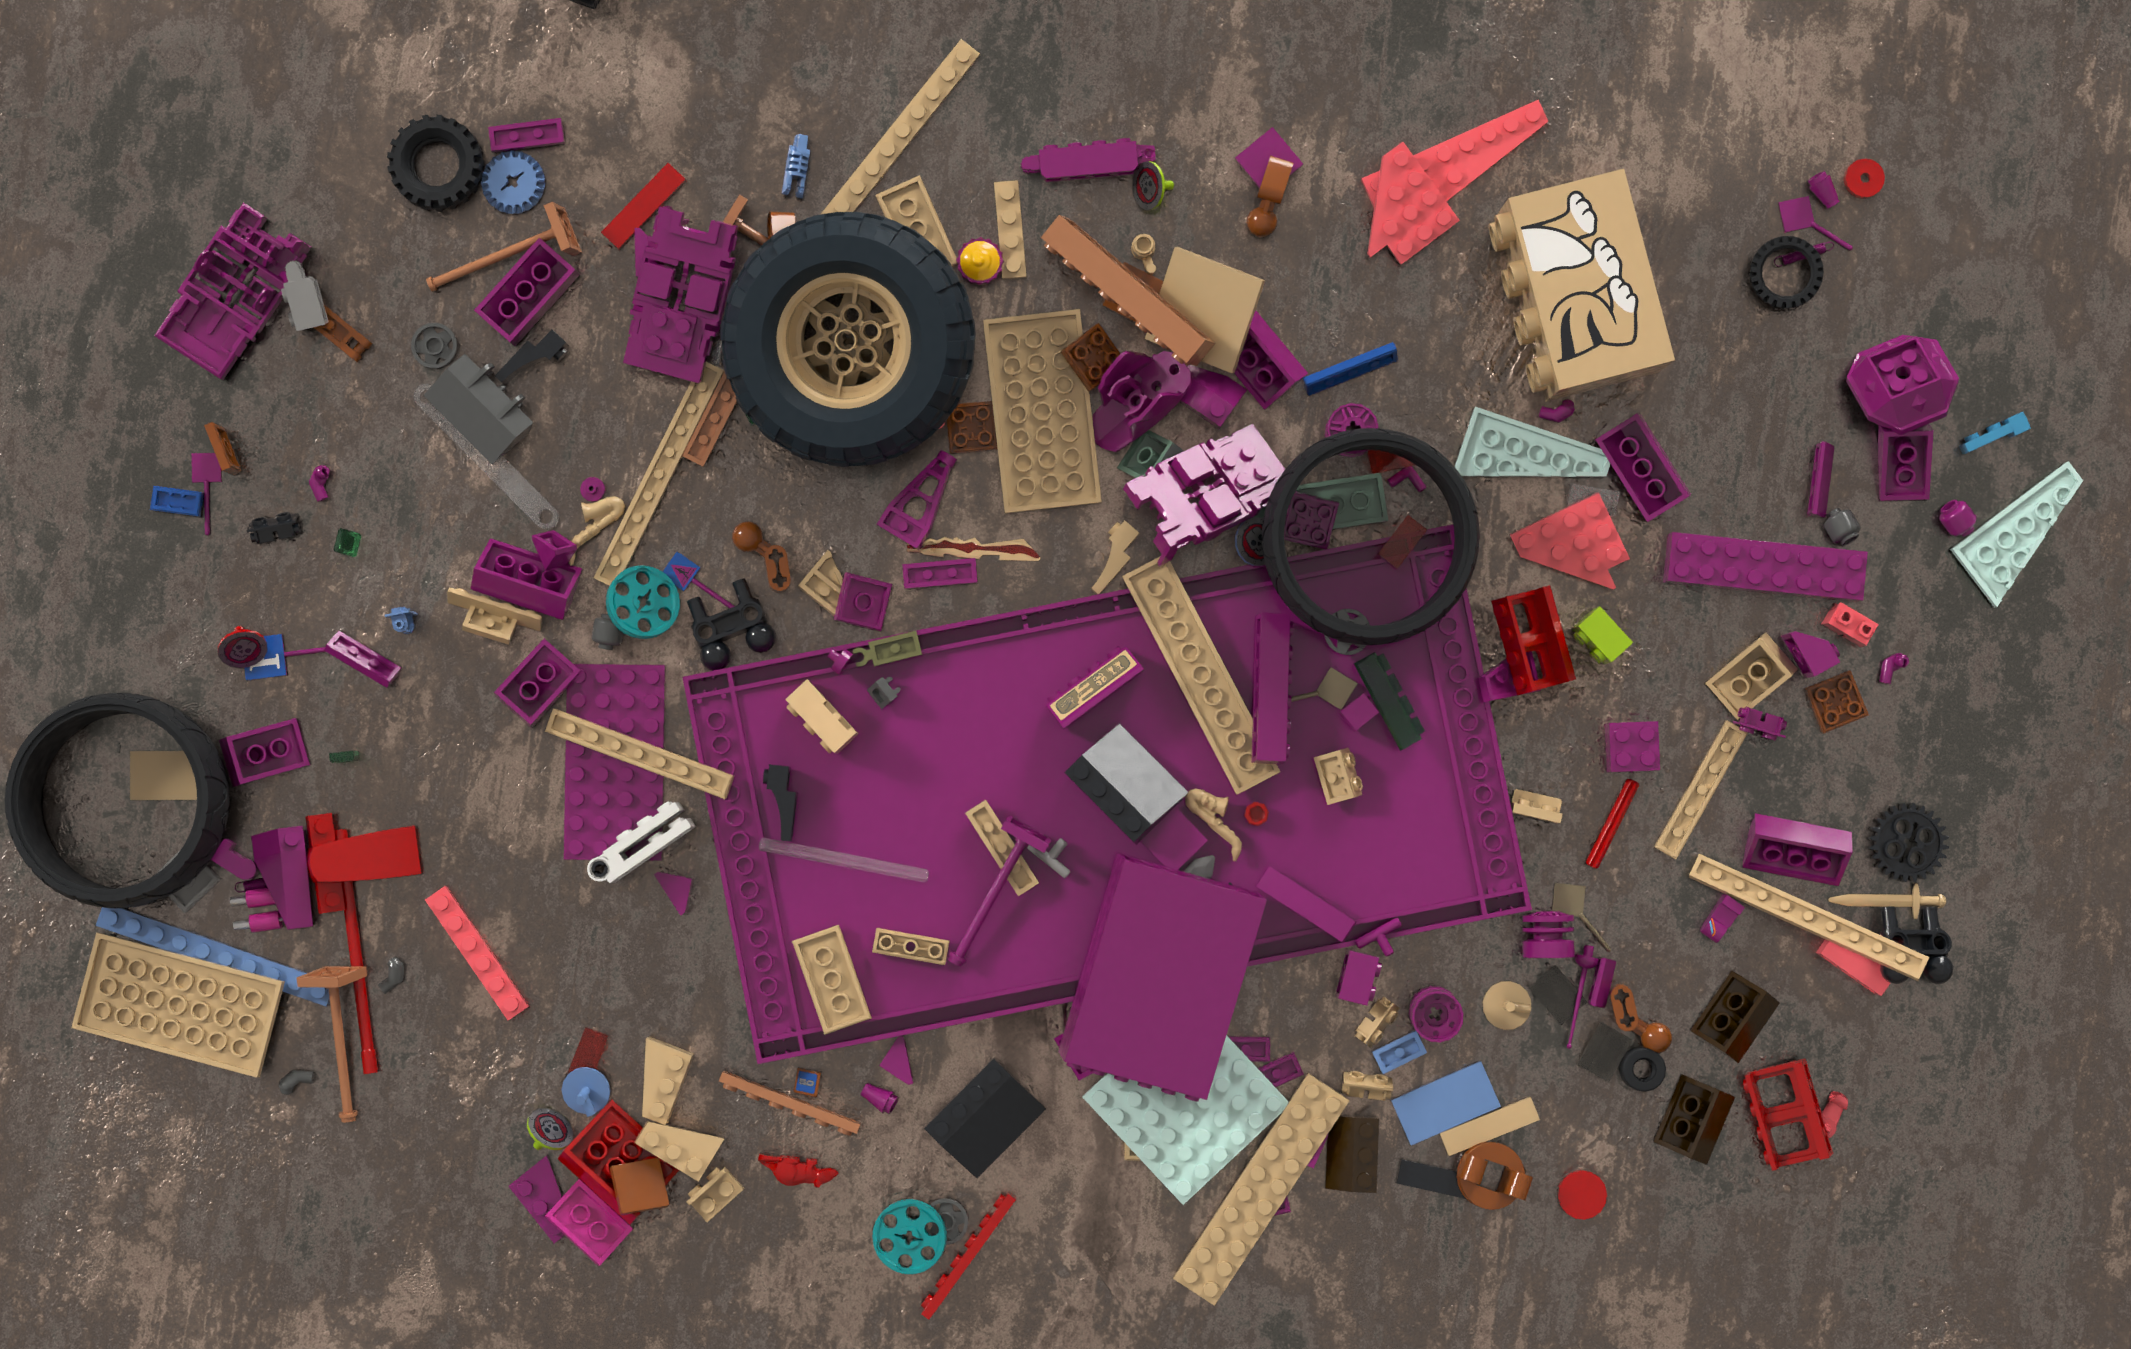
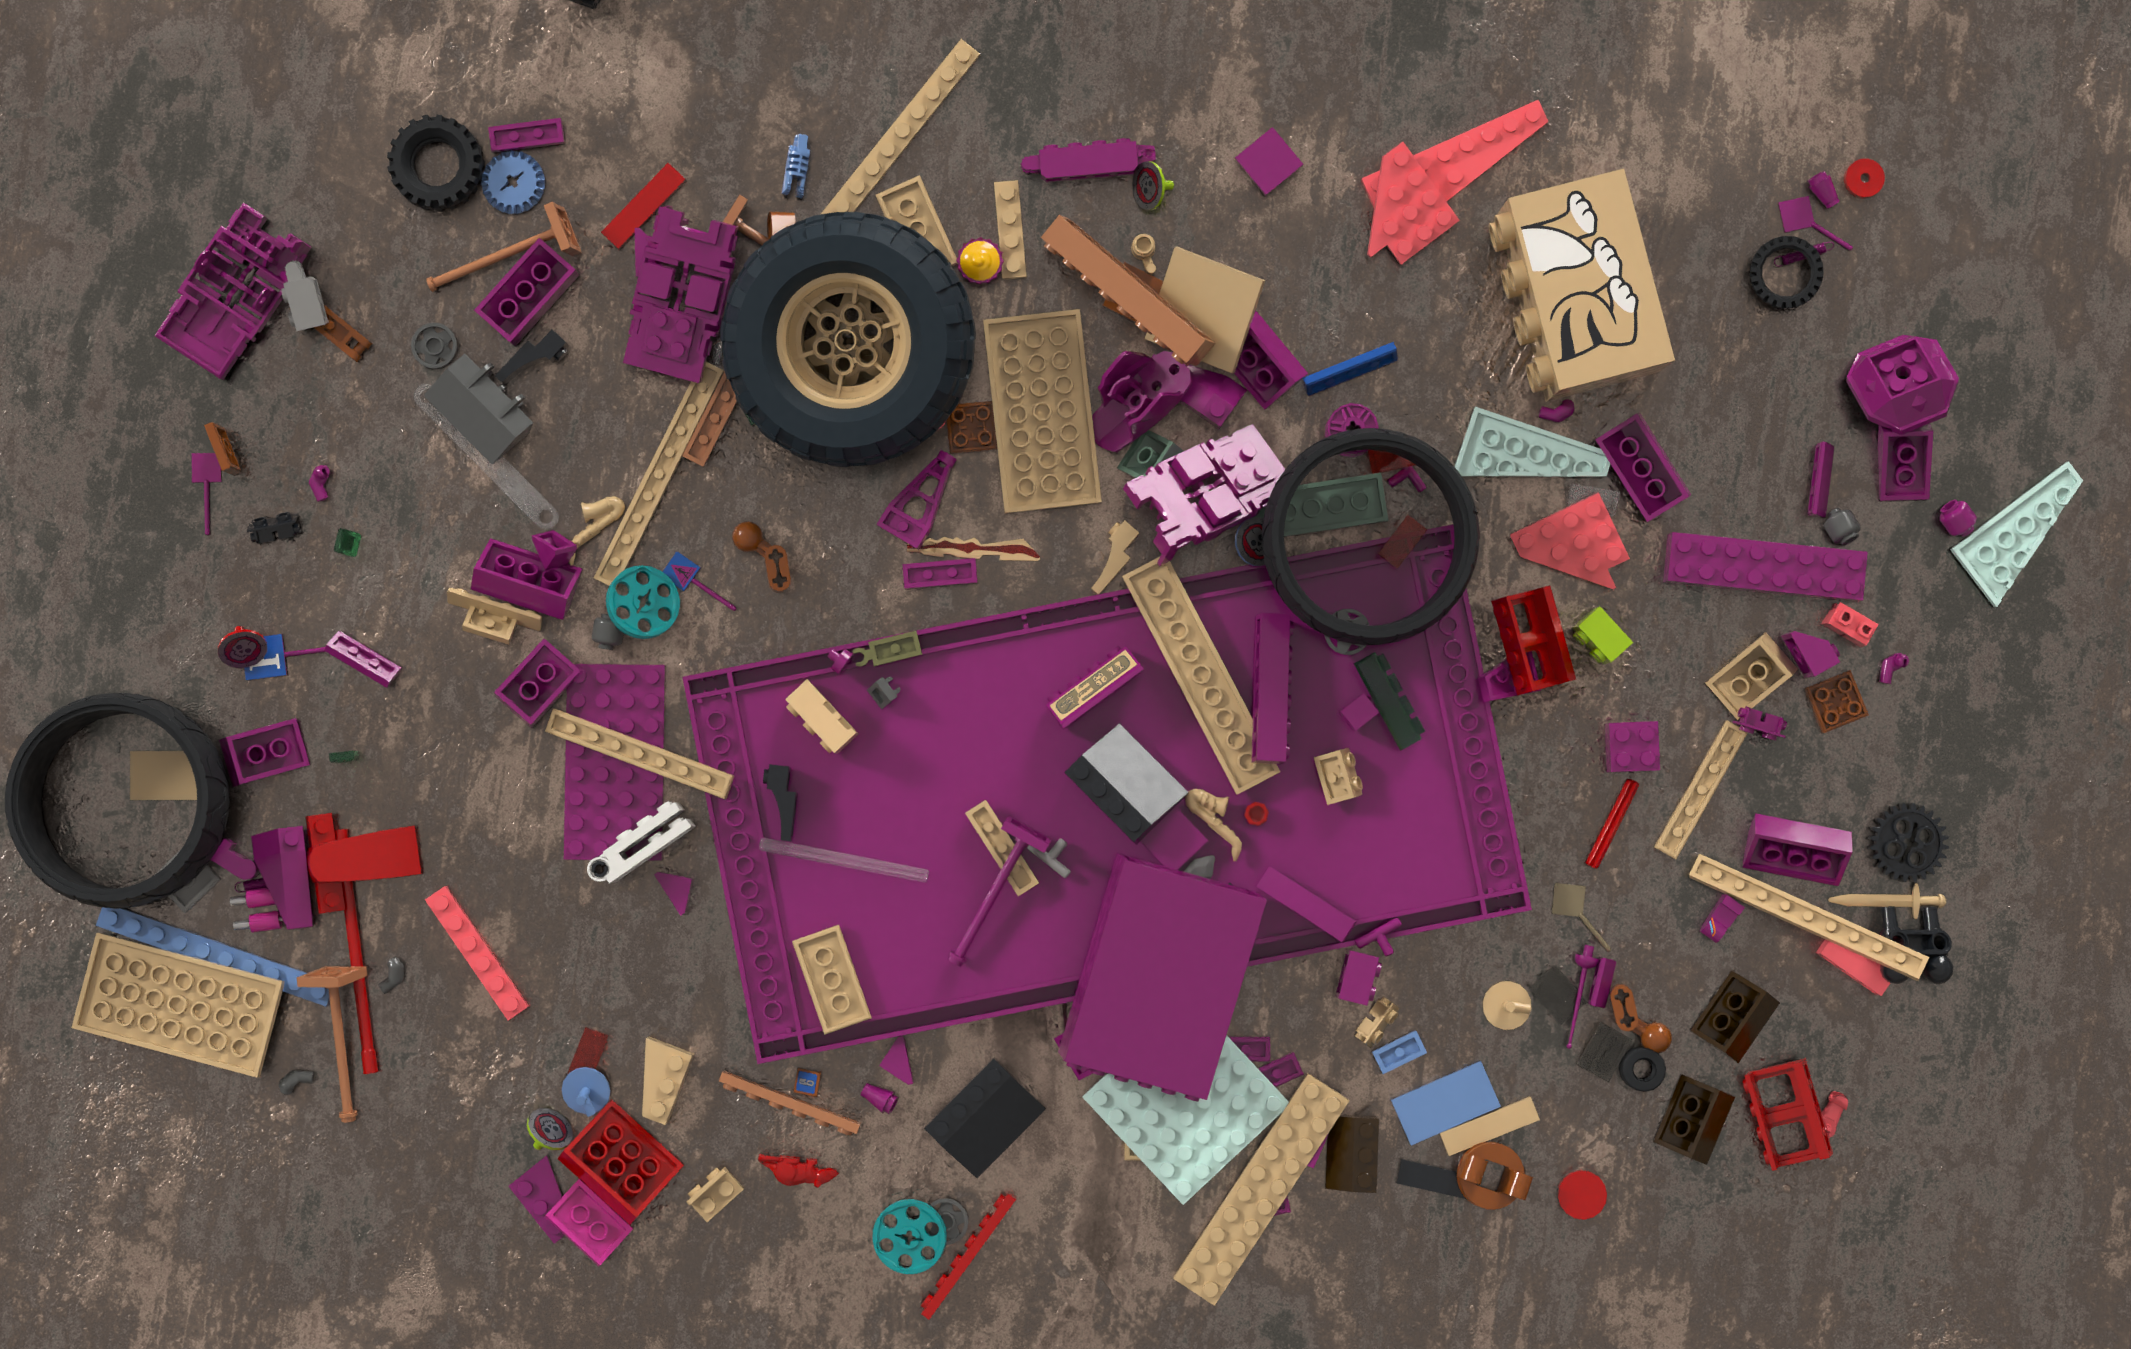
blue plate [150,486,204,517] -> none
medium blue hinge [385,607,418,634] -> none
magenta tile [580,477,606,502] -> none
dark orange tile [610,1158,670,1216] -> none
tan wedge [634,1121,724,1182] -> none
black piece [687,578,776,671] -> none
tan wing [798,550,843,616] -> none
magenta tile [833,572,892,631] -> none
tan tile [872,928,950,965] -> none
dark orange tile [1060,323,1121,391] -> none
dark orange beam [1246,155,1293,237] -> none
magenta tile [1284,492,1339,549] -> none
dark tan piece [1291,667,1358,710] -> none
tan hinge [1341,1071,1393,1101] -> none
magenta wheel [1408,986,1464,1043] -> none
tan bracket [1511,789,1562,823] -> none
magenta wheel [1522,911,1575,958] -> none
dark azure plate [1959,412,2031,454] -> none

